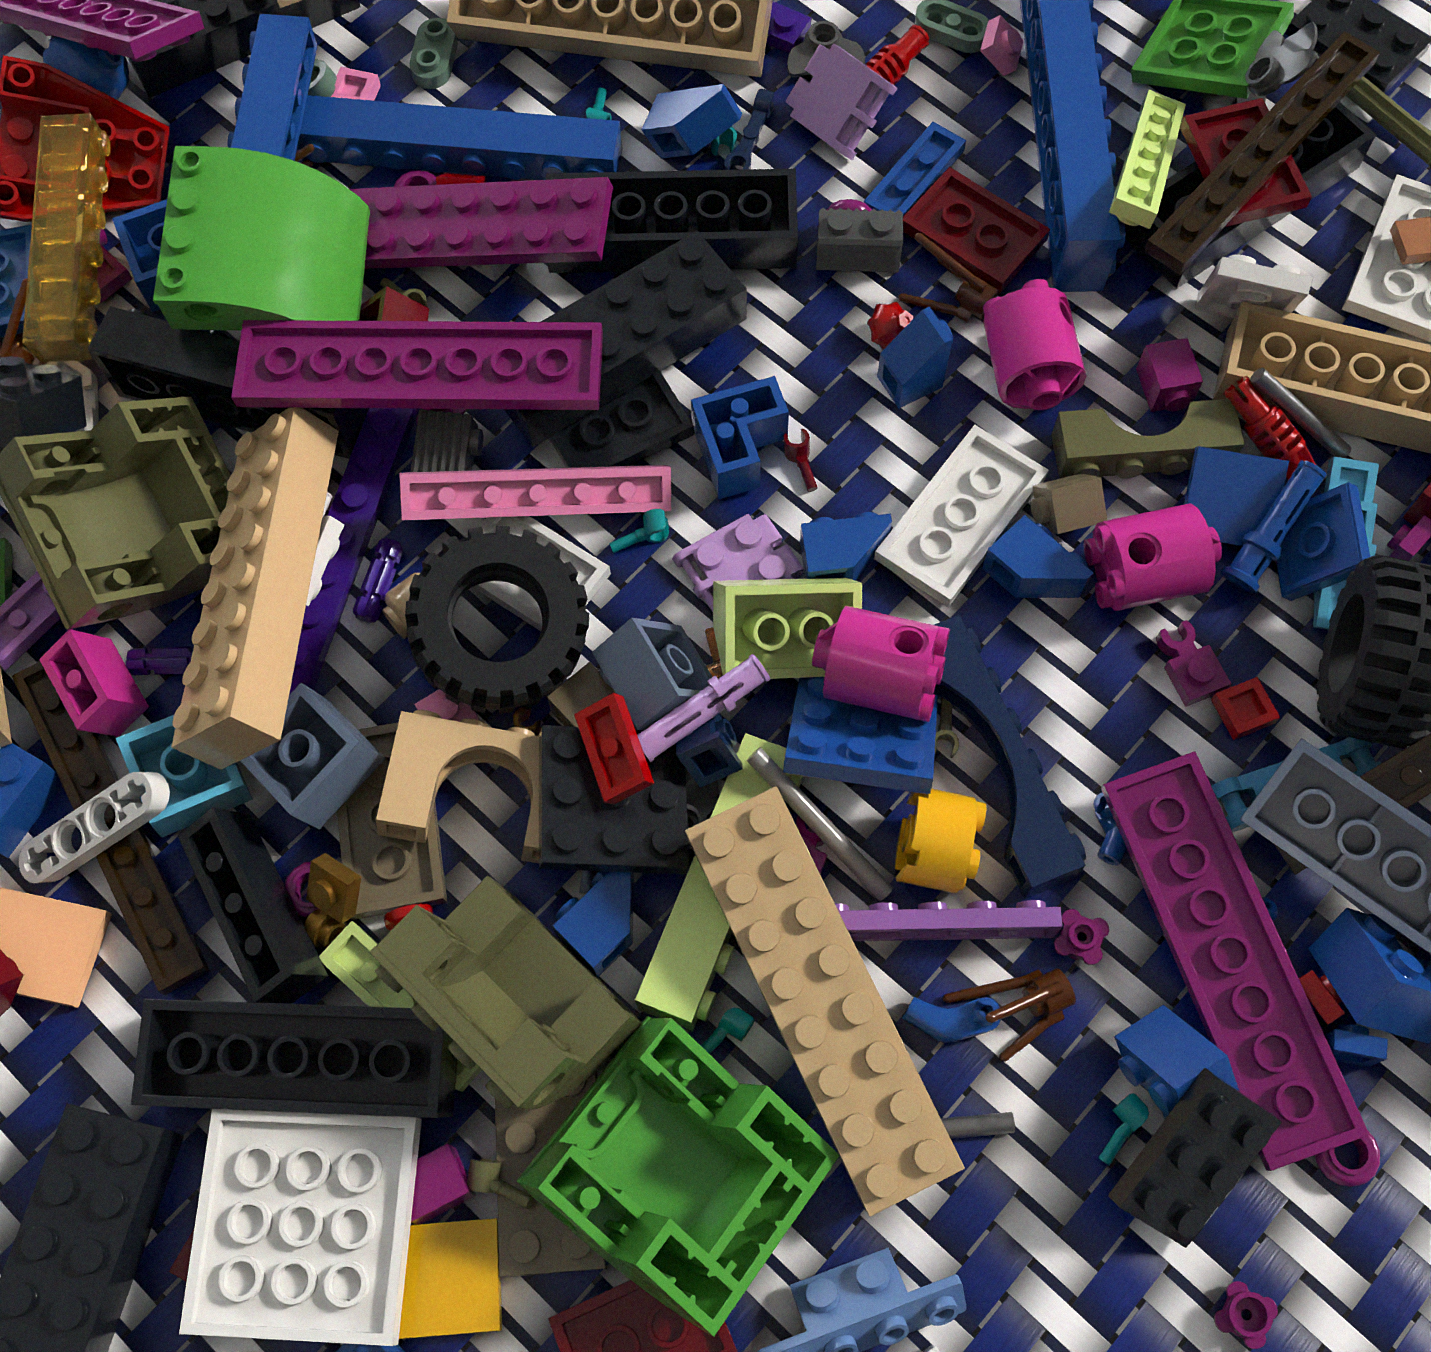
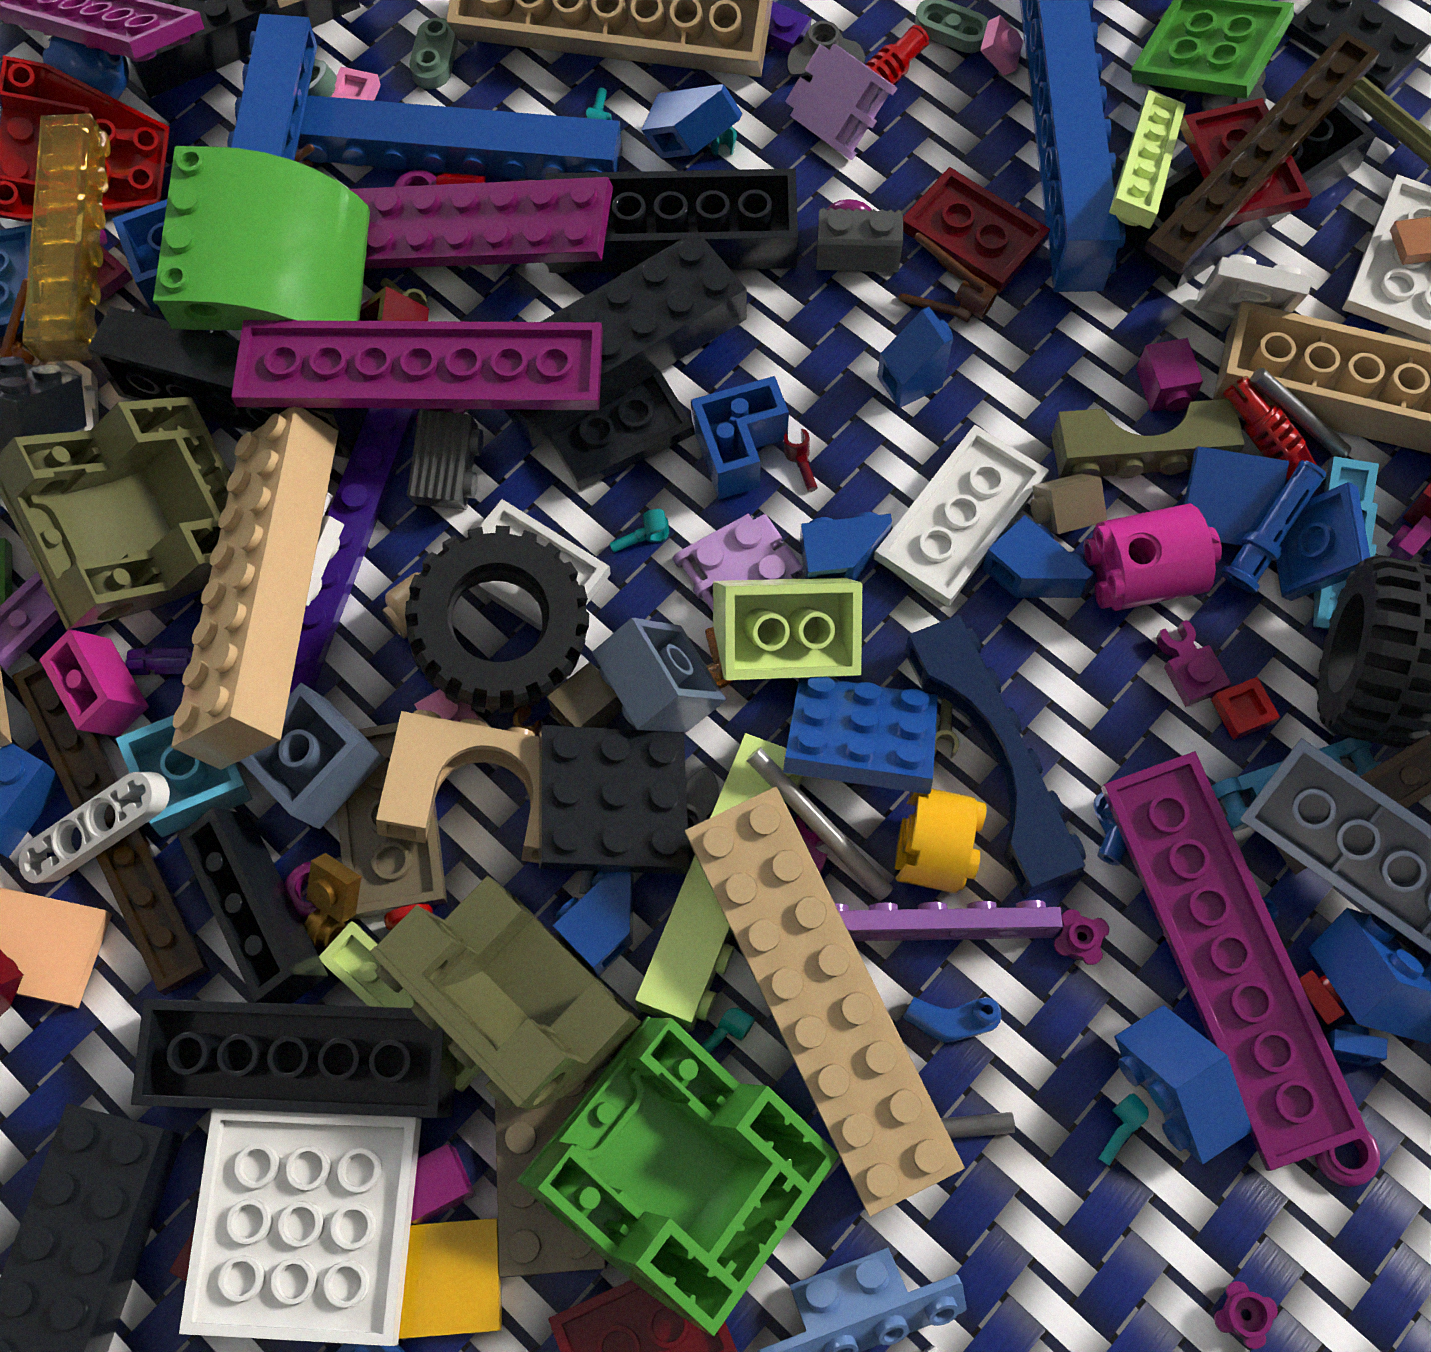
dark purple axle [353,538,403,623] -> none
bright pink plate [399,465,671,520] -> none
olive hand [467,1159,534,1209] -> none
red plate [574,692,654,805] -> none
lavender pin [638,654,770,762] -> none
dark blue brick [676,713,743,788] -> none
dark blue piece [724,89,774,170] -> none
dark pink cylinder [812,606,950,722] -> none
blue plate [864,122,966,216] -> none
red piece [867,302,913,350] -> none
reddish brown plant [943,968,1076,1062] -> none
dark pink cylinder [983,279,1086,410] -> none
black plate [1108,1067,1282,1248] -> none
dark grey plate [1245,22,1318,97] -> none

